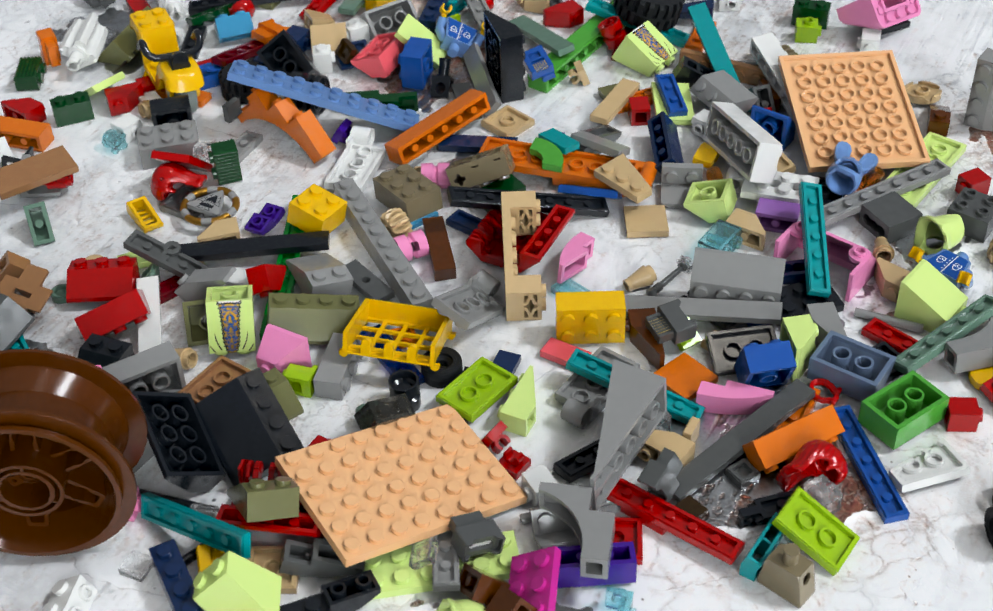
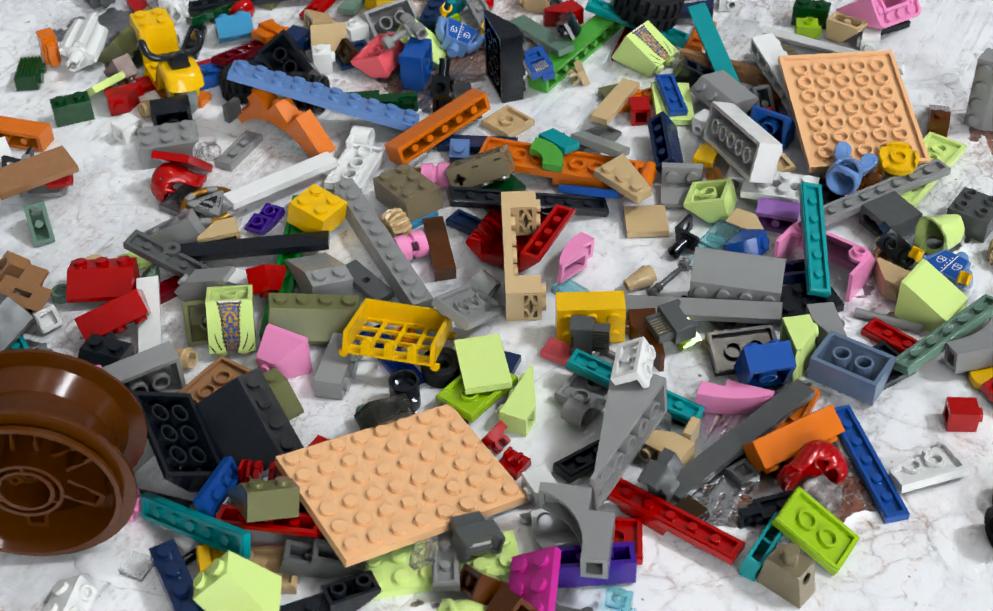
red slope [0,98,47,122] -> none
clear light blue brick [102,129,128,154] -> none
yellow slope [126,196,164,233] -> none
dark green brick [208,139,243,185] -> none
lime brick [282,363,318,398] -> none
dark purple tile [331,118,353,144] -> none
light grey tile [463,43,501,117] -> none
red wheel [598,16,627,50] -> none
orange tile [654,352,718,401] -> none
red piece [809,378,842,407] -> none
bright green brick [858,370,950,450] -> none
tan tile [905,81,942,105] -> none
red brick [955,167,992,194] -> none
none -> white tile [31,304,63,334]
none -> slope [104,53,139,85]
none -> light grey slope [143,208,206,244]
none -> blue tile [192,456,239,517]
none -> white tile [223,151,338,210]
none -> light grey bar [381,13,428,51]
none -> dark brown tile [432,94,454,113]
none -> medium blue plate [449,139,471,160]
none -> yellowish green tile [454,334,512,395]
none -> black slope [555,10,582,40]
none -> dark grey piece [569,315,610,355]
none -> white bracket [610,336,656,389]
none -> black bracket [668,214,700,259]
none -> blue slope [723,229,770,256]
none -> white tile [762,26,906,74]
none -> tan slope [825,11,868,43]
none -> black bracket [875,221,915,270]
none -> yellow tile [877,142,920,176]

